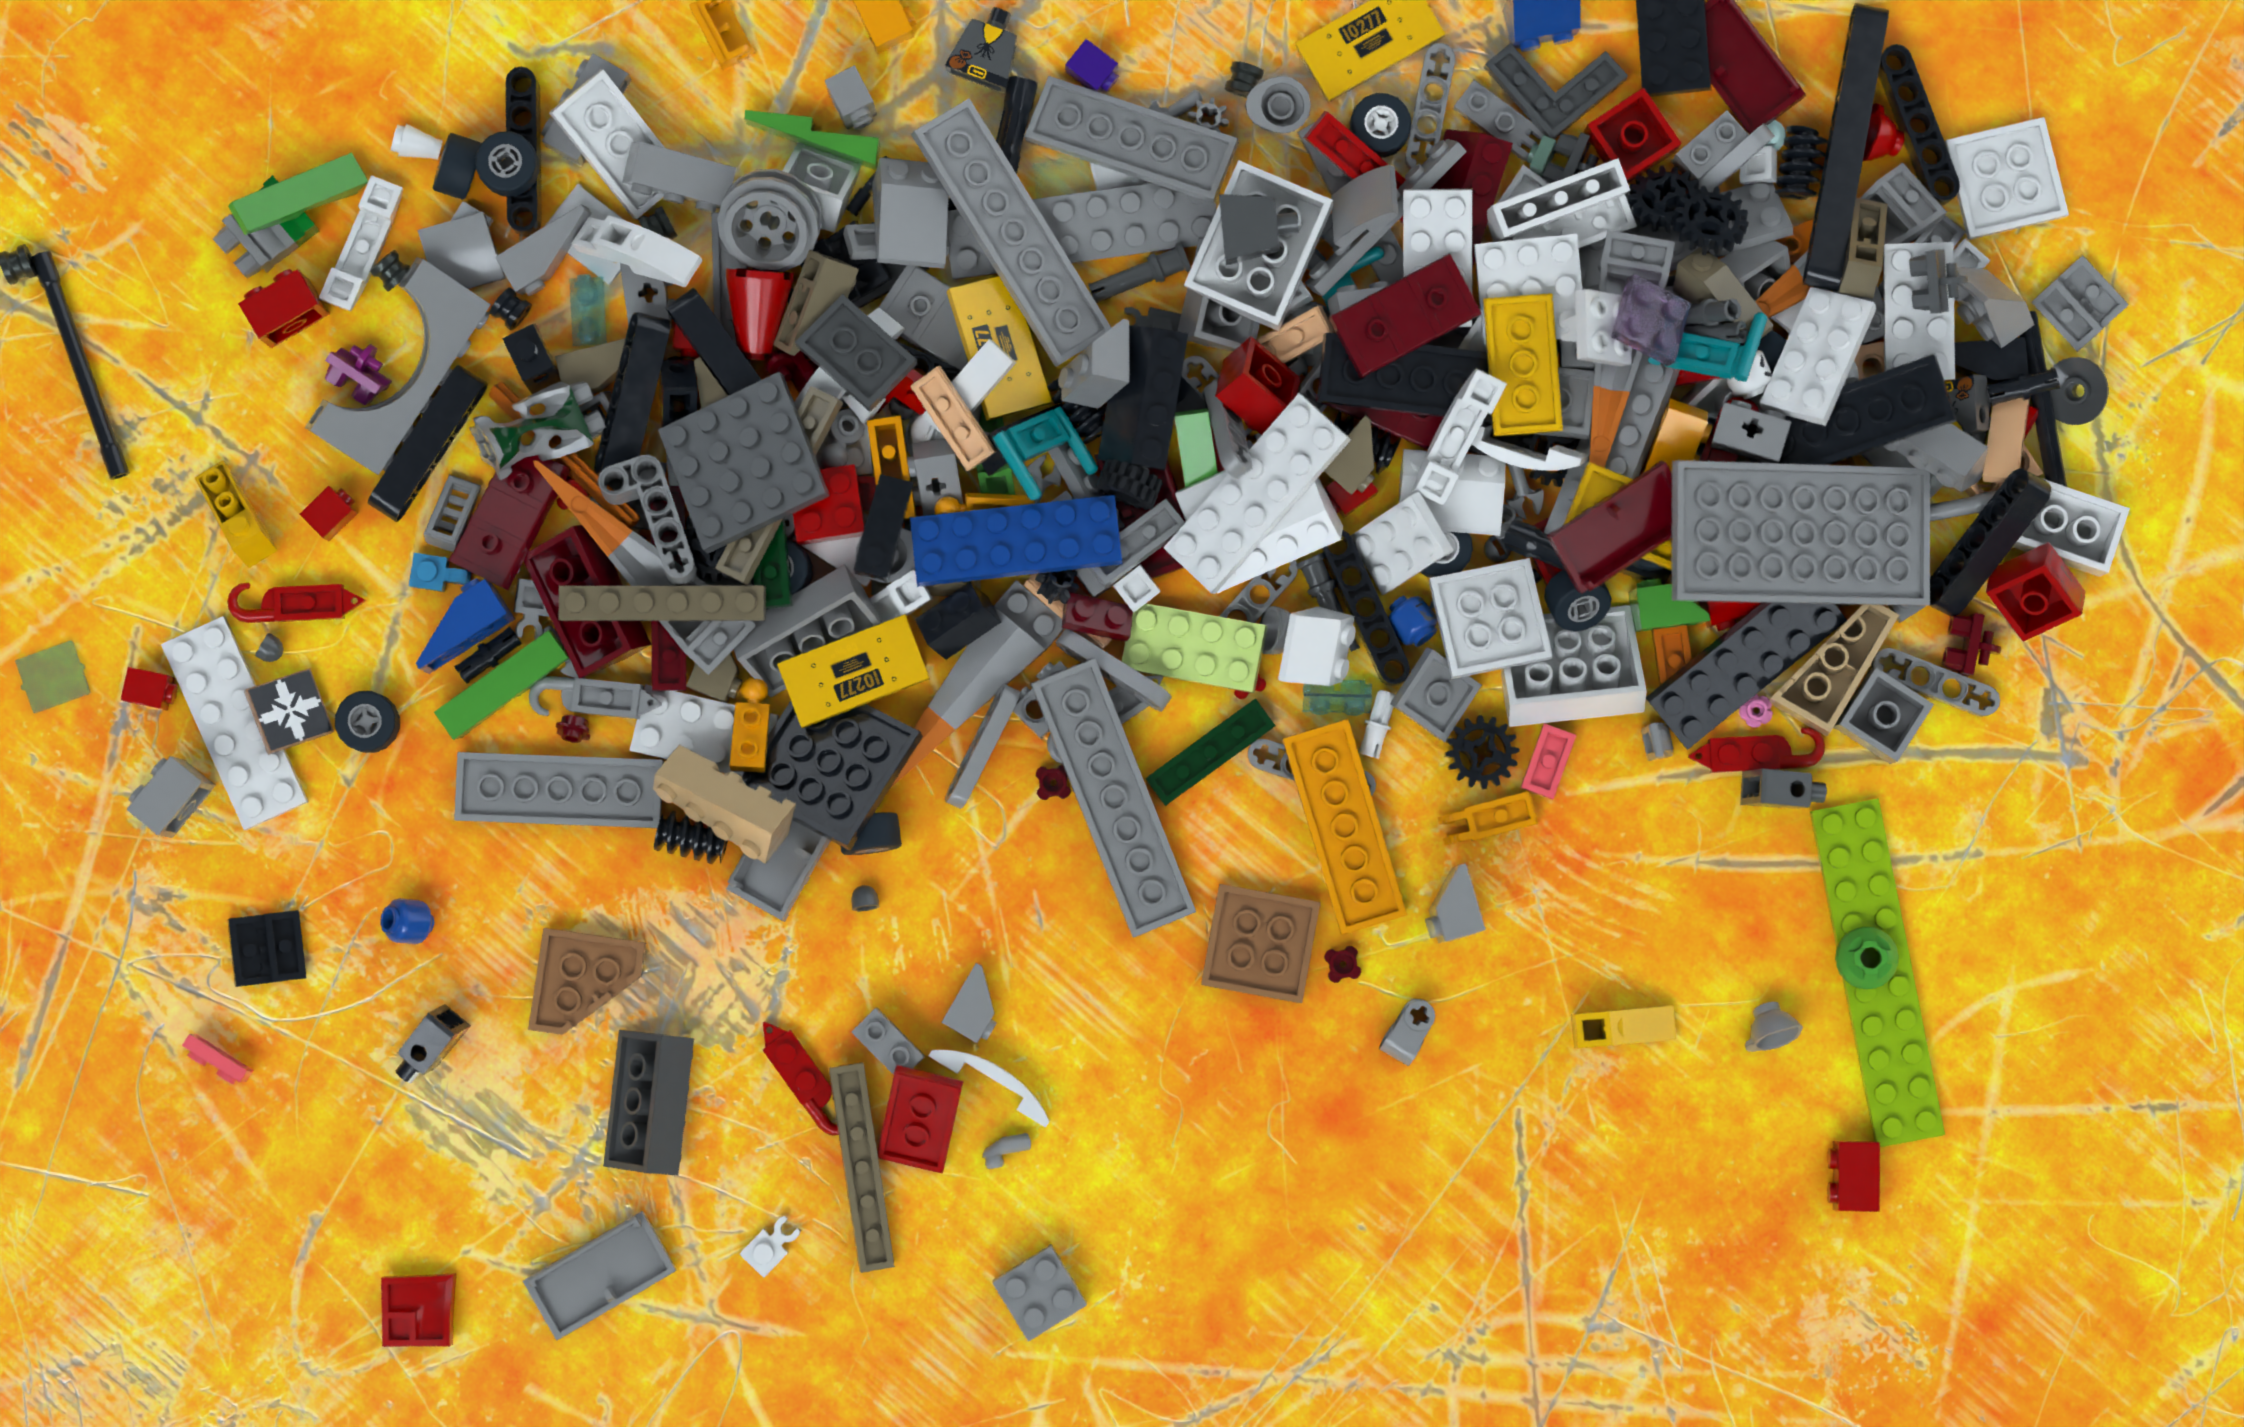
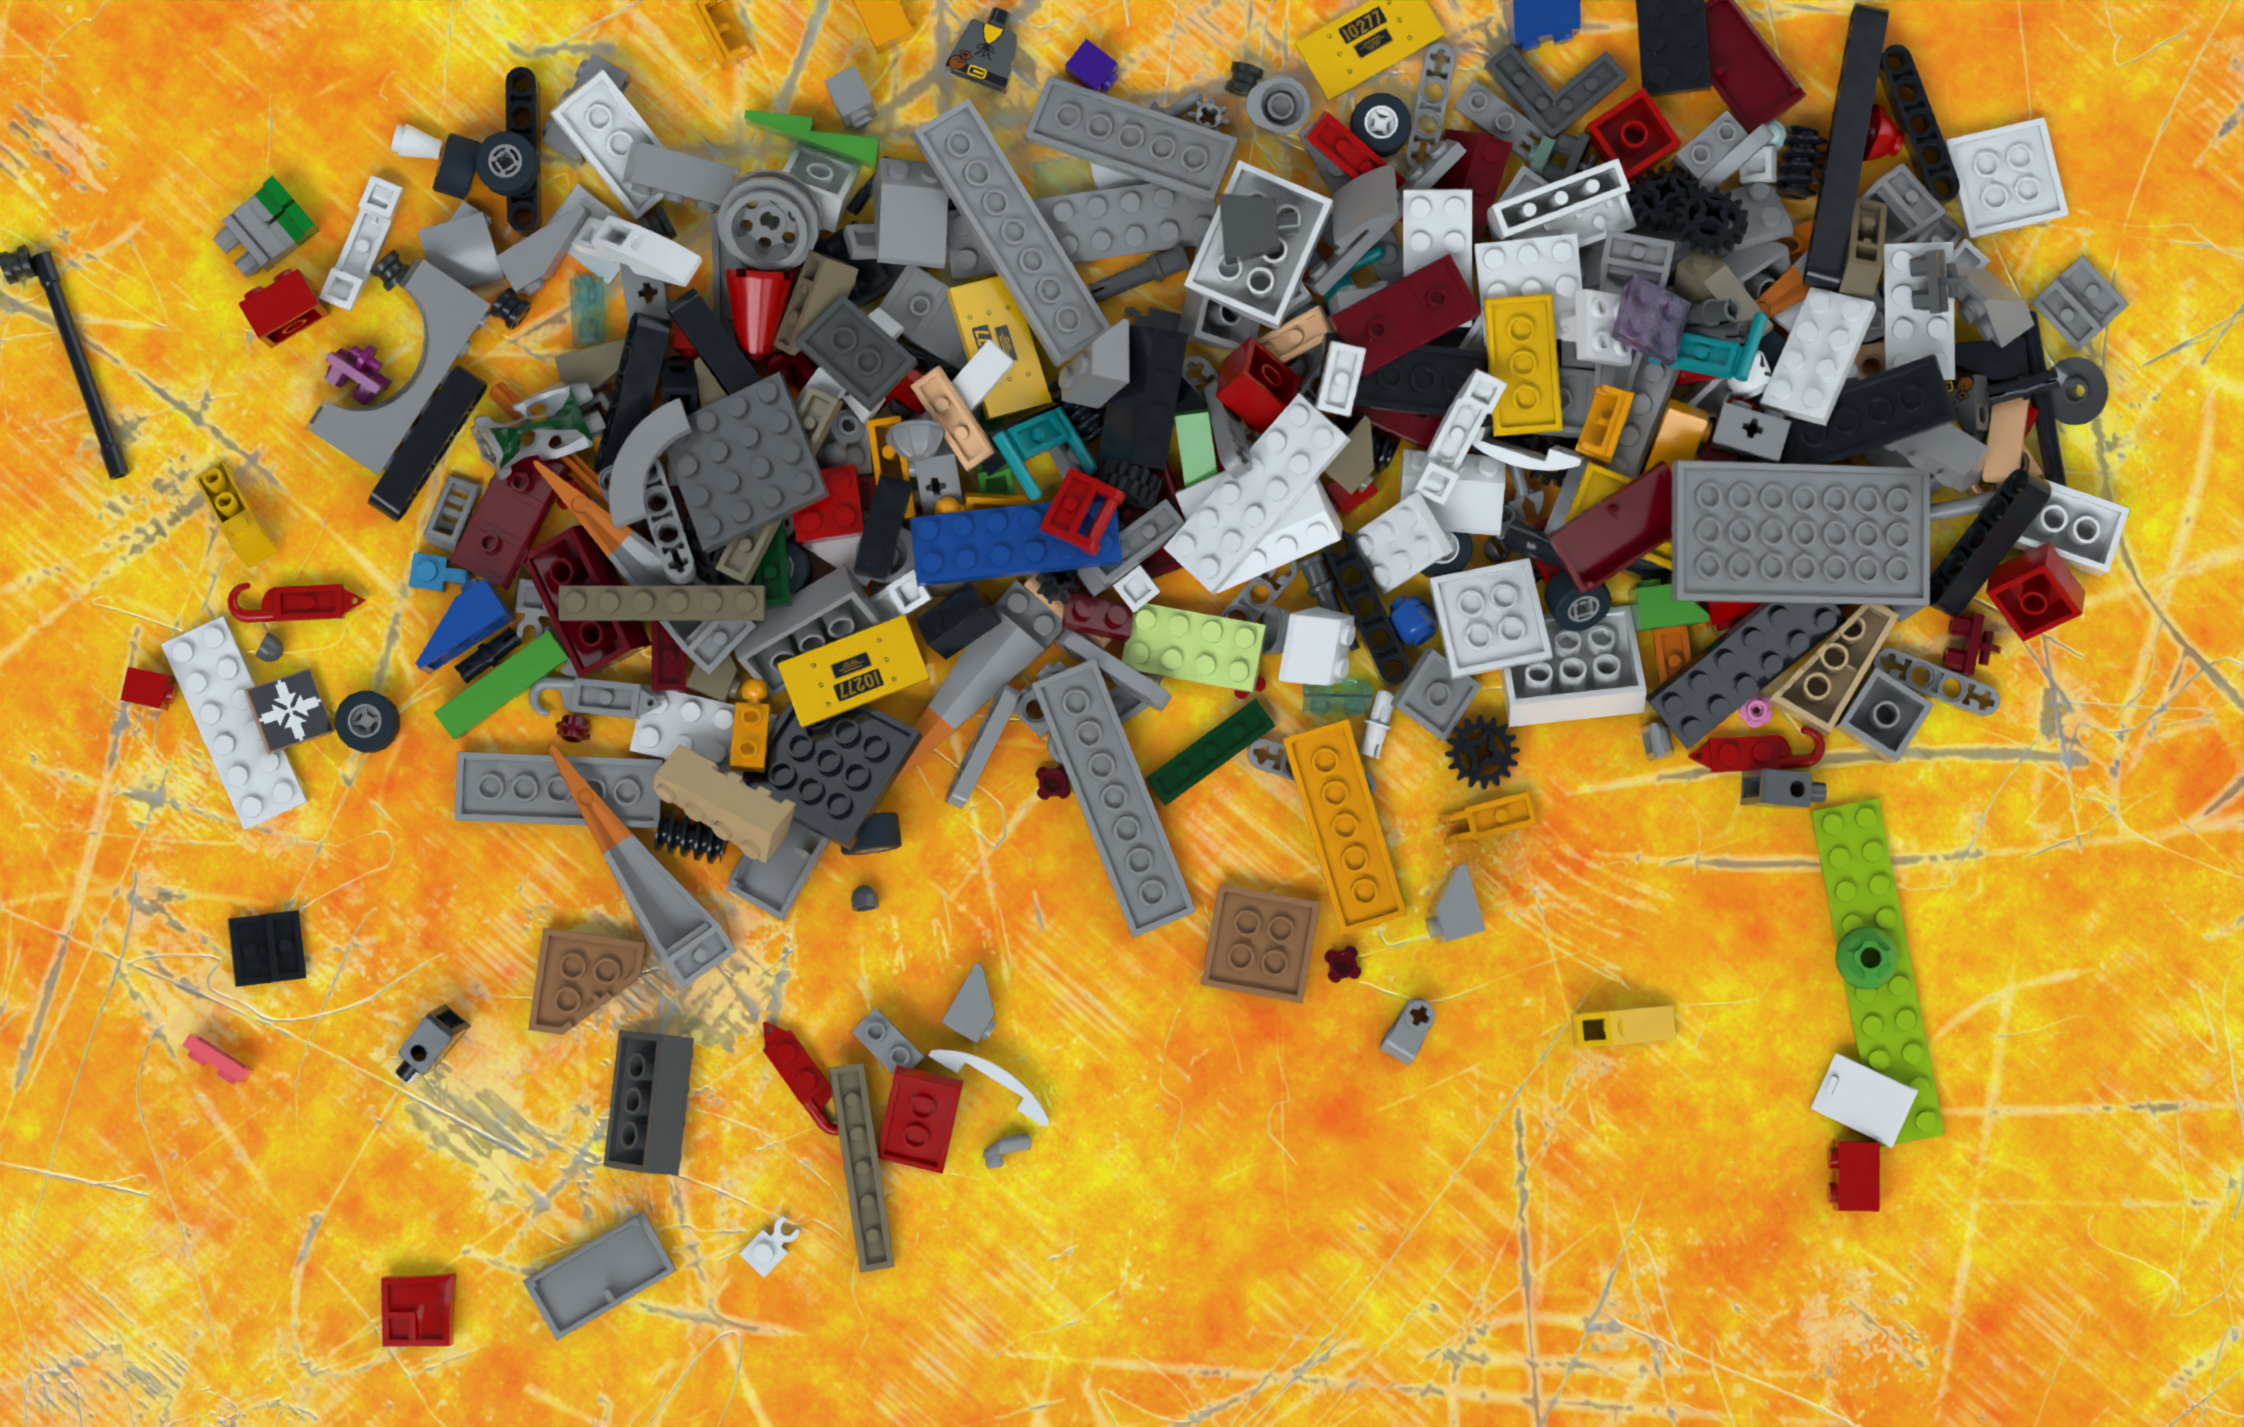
clear light blue piece [15,640,91,713] -> none
light grey brick [126,756,216,838] -> none
bright green slope [228,153,369,235] -> none
red brick [300,486,358,542] -> none
blue head [380,898,434,944] -> none
black torso [502,324,561,394] -> none
light grey brick [992,1244,1087,1342] -> none
black axle [996,76,1038,174] -> none
light grey bar [1027,455,1061,504] -> none
coral plate [1520,723,1576,800] -> none
light grey piece [1745,1002,1803,1052] -> none
none -> light grey plate [548,744,737,990]
none -> light grey tile [609,398,692,529]
none -> light grey piece [885,420,945,462]
none -> red plate [1040,467,1126,556]
none -> white plate [1315,341,1366,417]
none -> light orange hinge [1575,384,1634,464]
none -> white container [1811,1053,1918,1148]

